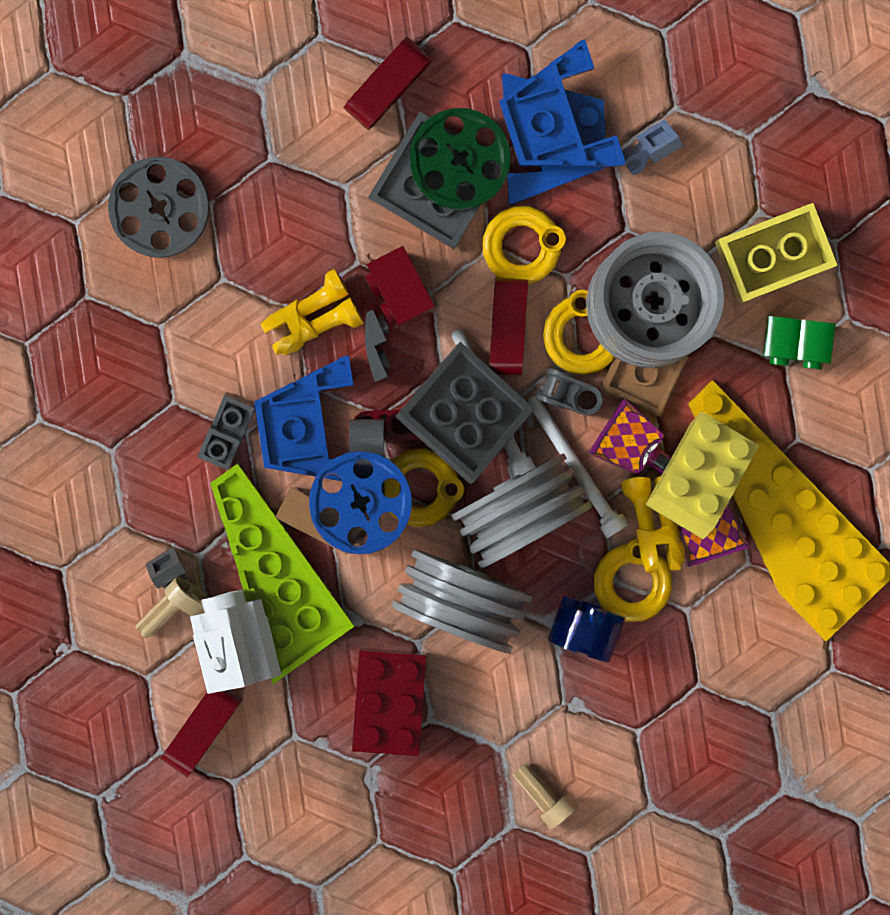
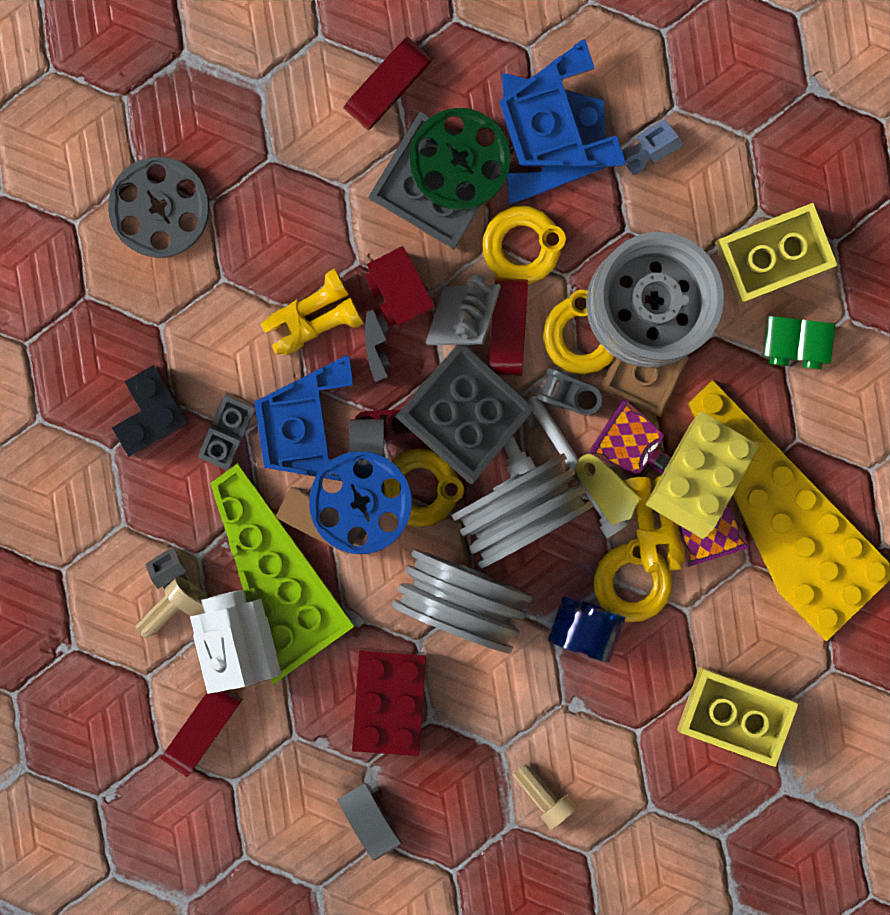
none -> black brick [112,365,190,457]
none -> dark grey slope [337,783,403,861]
none -> light grey hinge [426,274,501,345]
none -> light yellow piece [576,454,641,525]
none -> light yellow brick [677,667,798,767]

